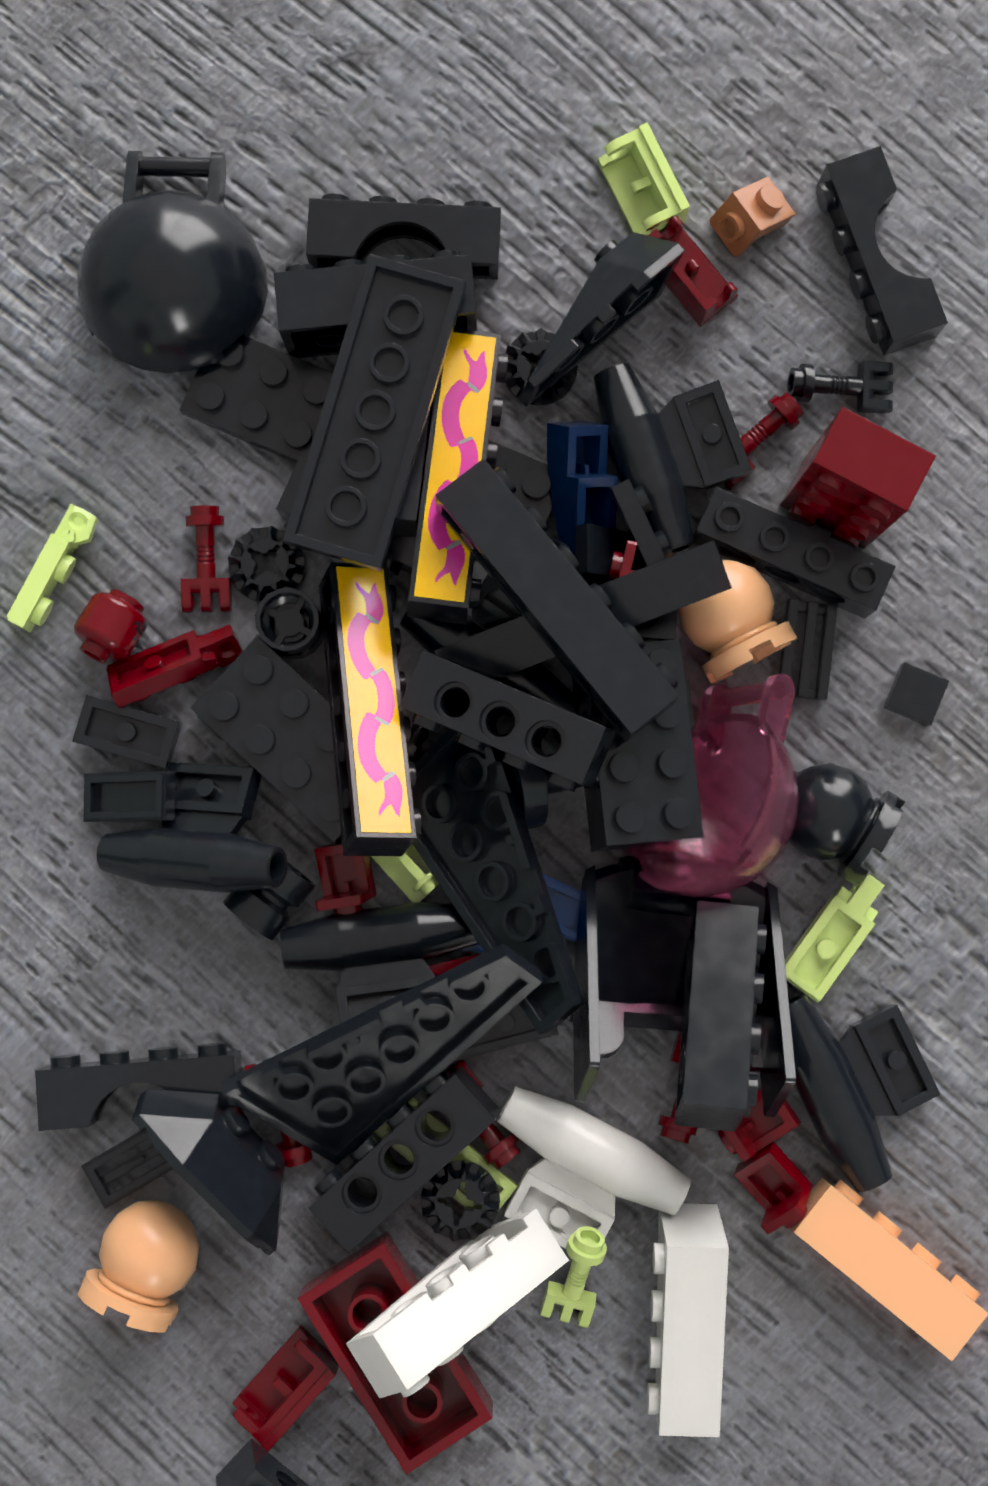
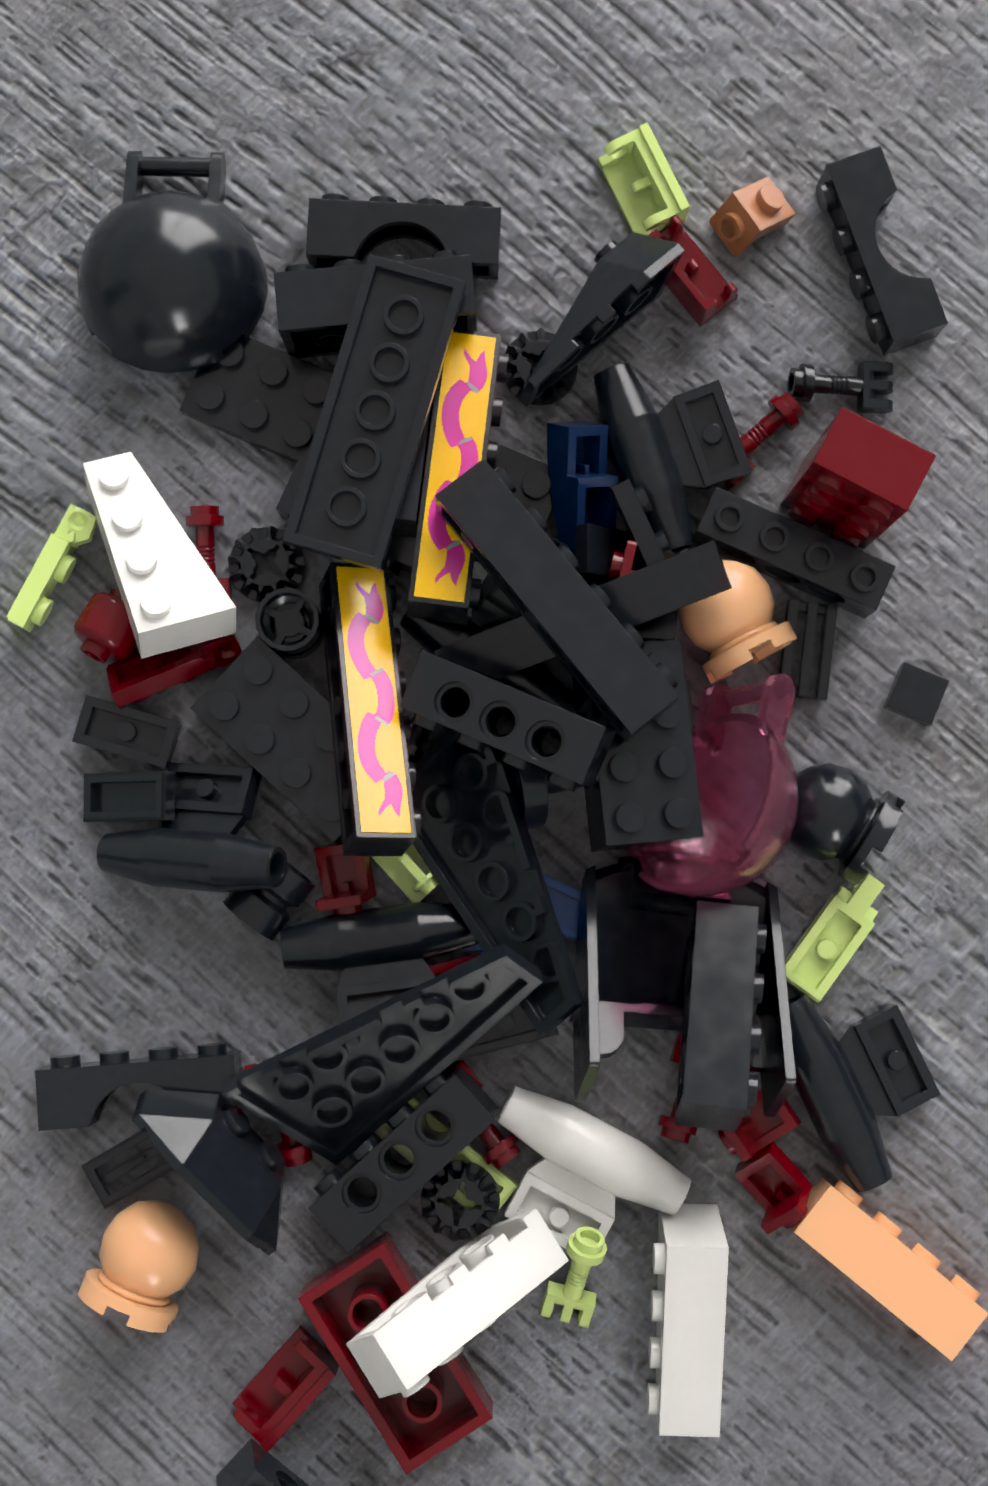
none -> white wedge [83,452,236,659]

